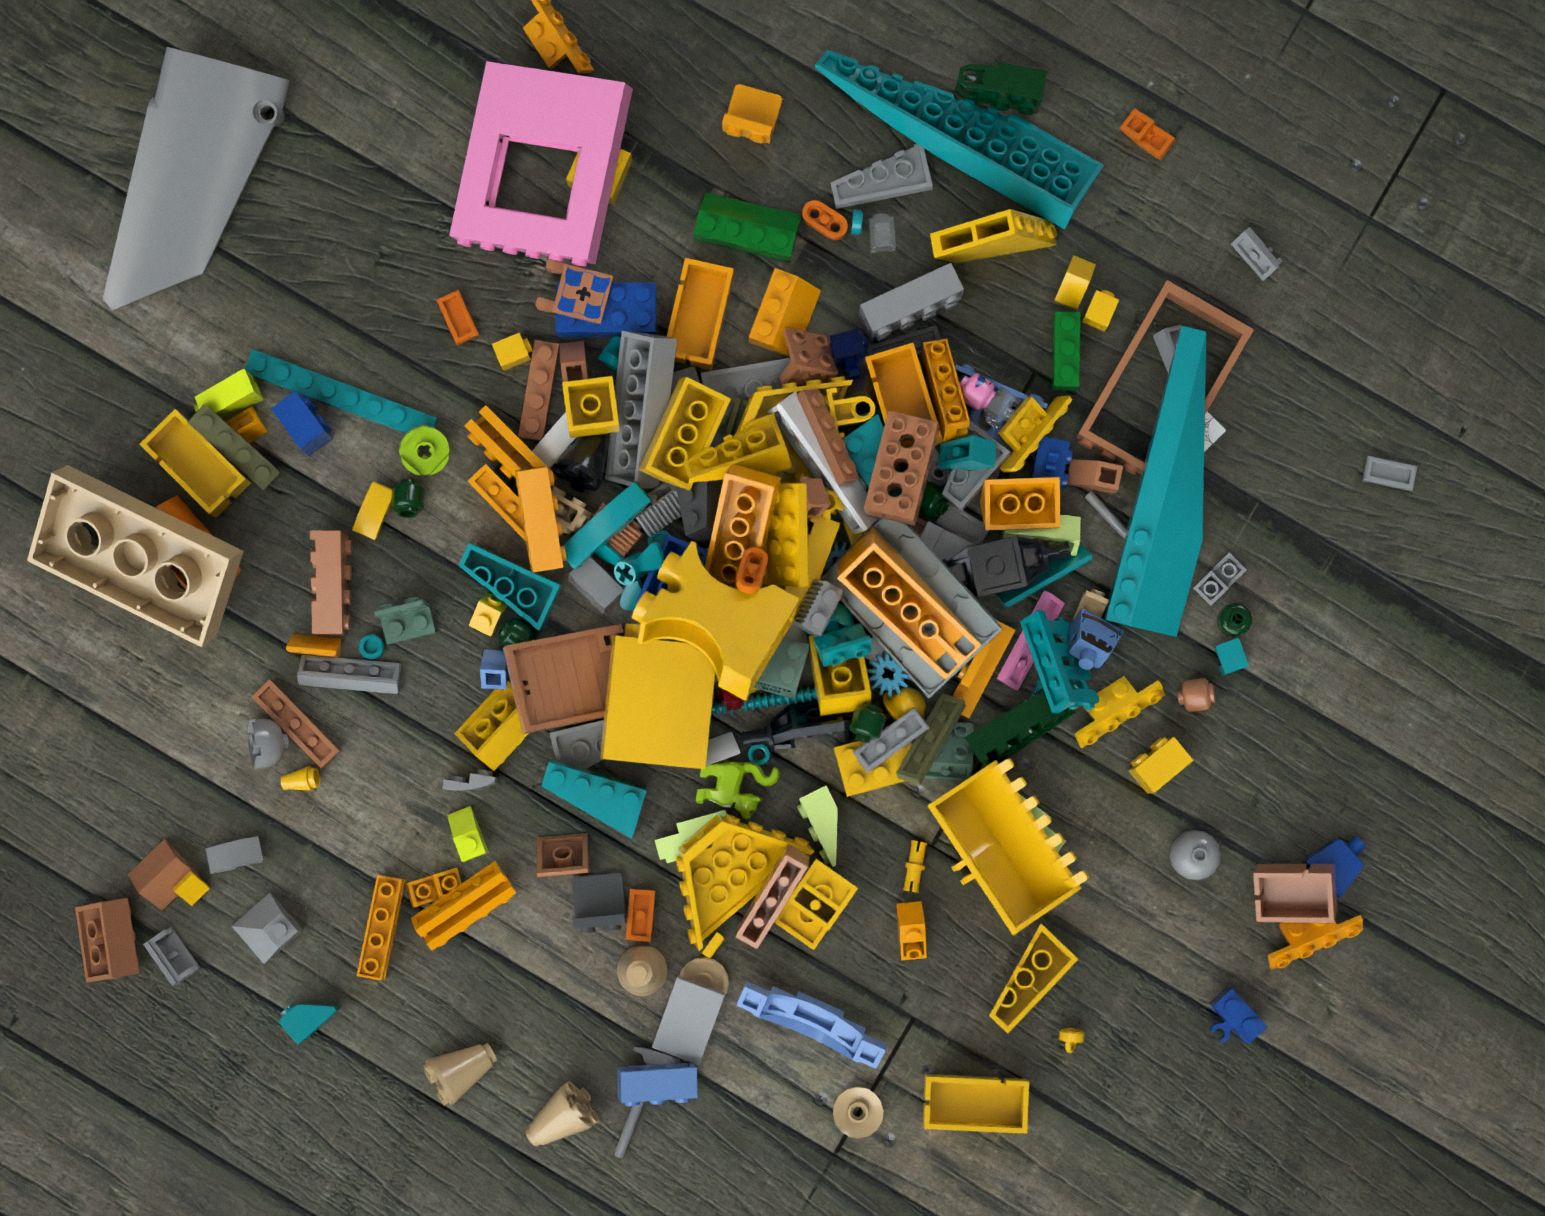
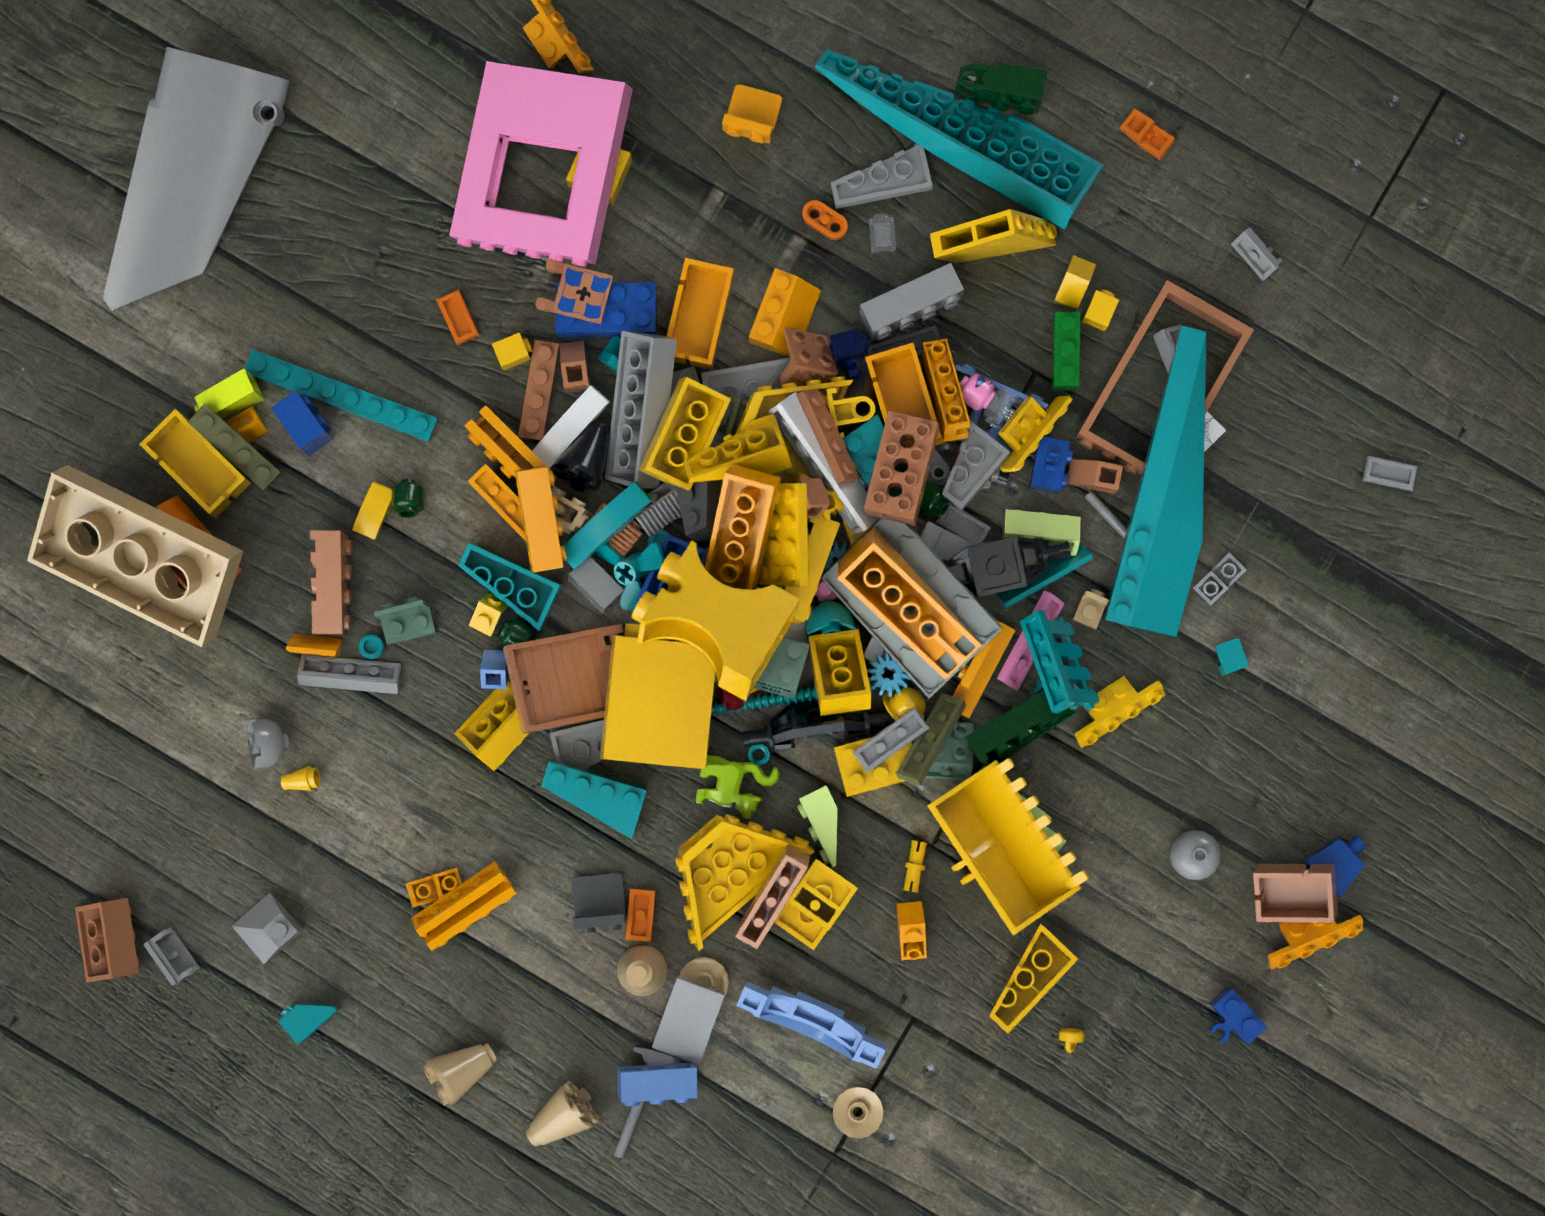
nougat slope [128,839,200,911] -> none
yellow tile [173,870,210,906] -> none
light grey slope [205,836,263,874] -> none
nougat plate [251,679,340,769] -> none
light orange brick [357,875,406,981] -> none
lime plate [399,424,449,476] -> none
light grey slope [442,769,498,791] -> none
neon yellow slope [447,806,489,862] -> none
nougat slope [537,833,591,877] -> none
yellow brick [562,376,620,438] -> none
yellowish green slope [655,810,727,863] -> none
green slope [693,193,802,263] -> none
yellow tile [702,931,725,958] -> none
white sticker [706,732,740,766] -> none
orange plate [736,547,768,594] -> none
light grey brick [792,579,844,637] -> none
teal bracket [813,623,872,667] -> none
dark green head [849,704,886,743] -> none
teal tile [851,209,863,235] -> none
yellow piece [922,1074,1029,1134] -> none
teal slope [938,435,997,471] -> none
light orange slope [980,477,1060,530] -> none
medium blue torso [1068,609,1124,670] -> none
yellow brick [1128,737,1194,794] -> none
nougat head [1178,678,1216,712] -> none
dark green head [1217,603,1252,637] -> none

